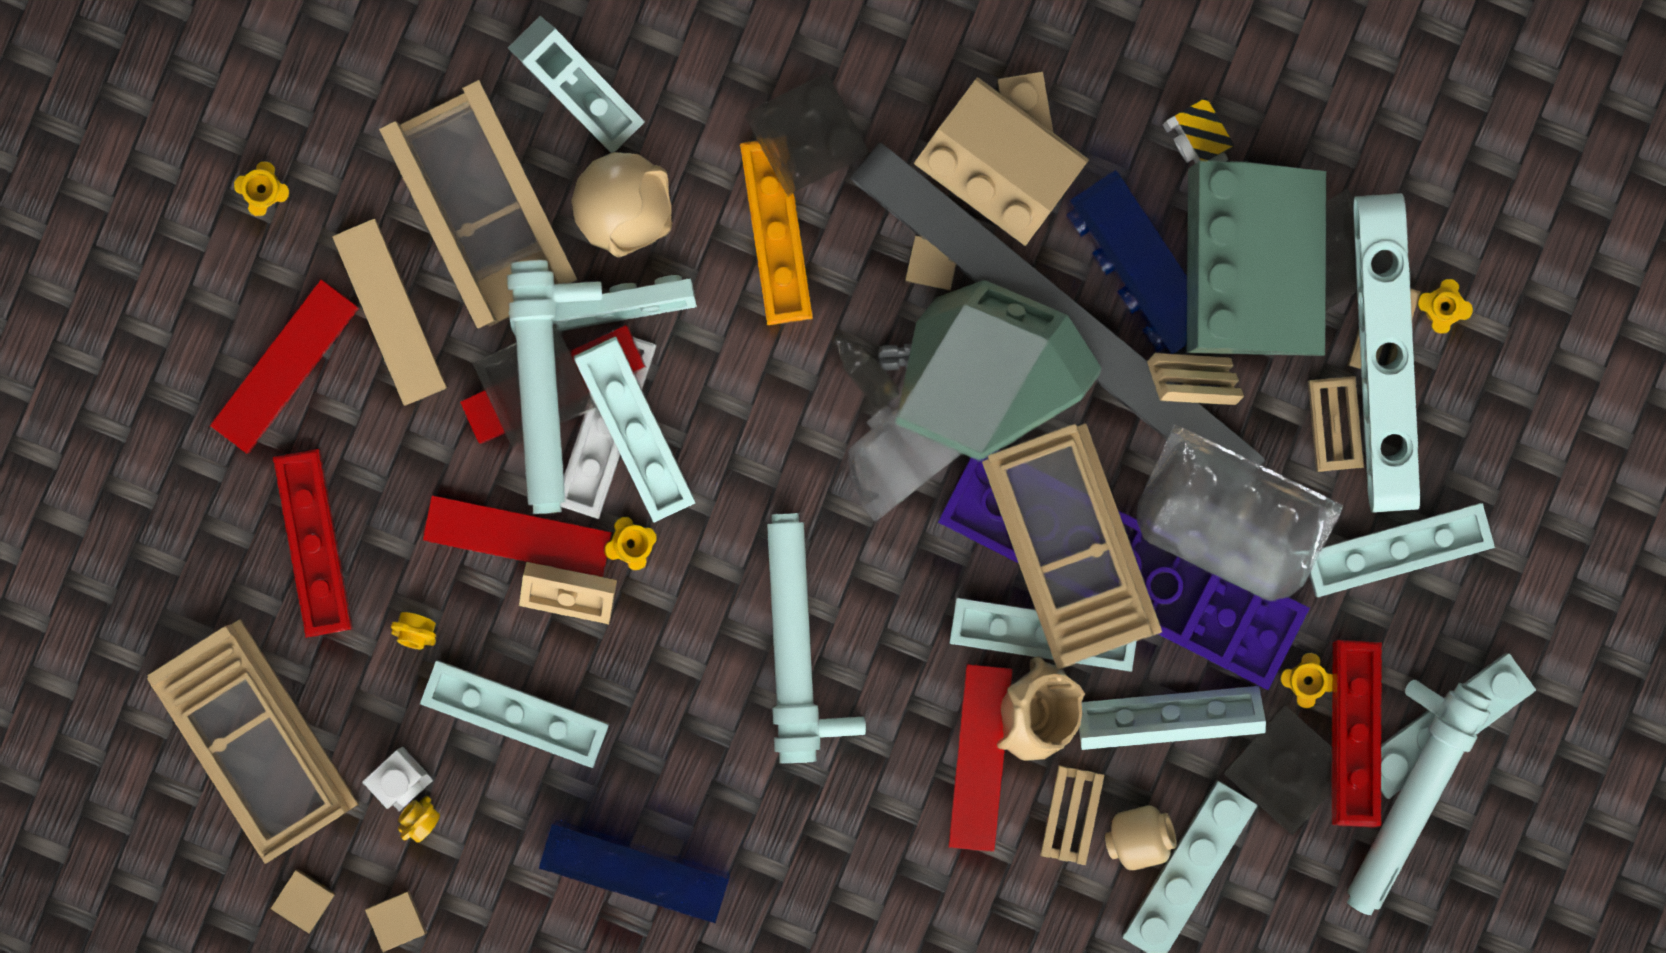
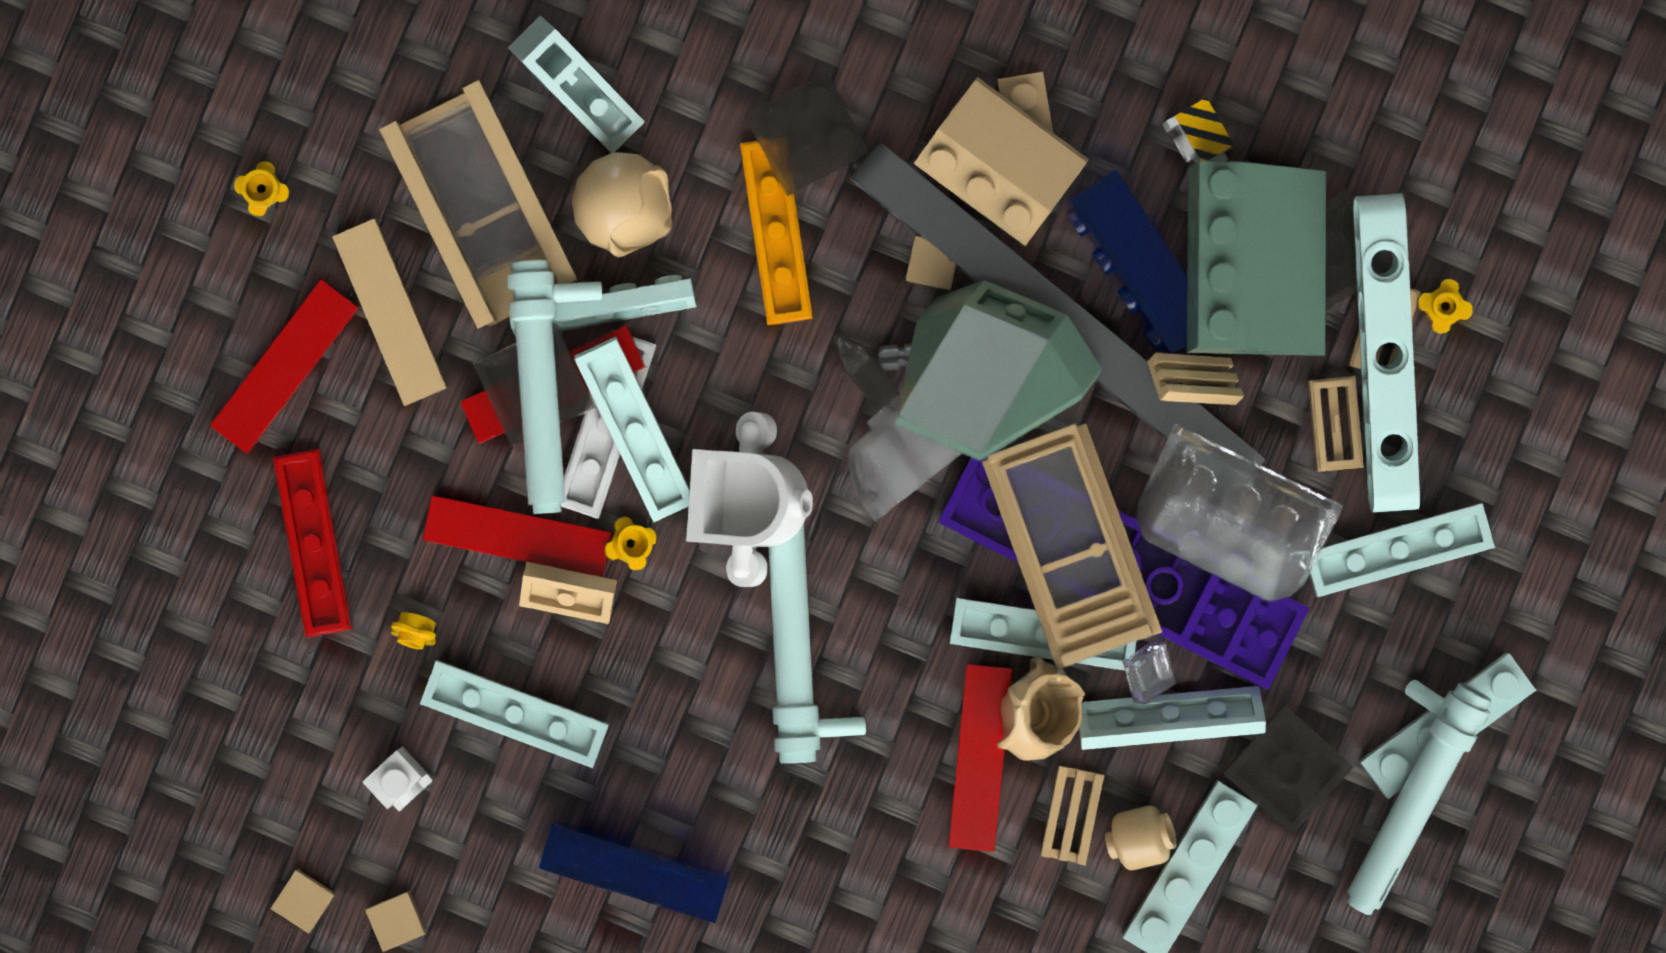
tan piece [147,619,359,864] -> none
yellow plate [398,796,440,842] -> none
yellow plate [1281,653,1332,708] -> none
red tile [1332,640,1382,827] -> none
none -> white piece [686,412,813,587]
none -> clear tile [1123,641,1176,704]

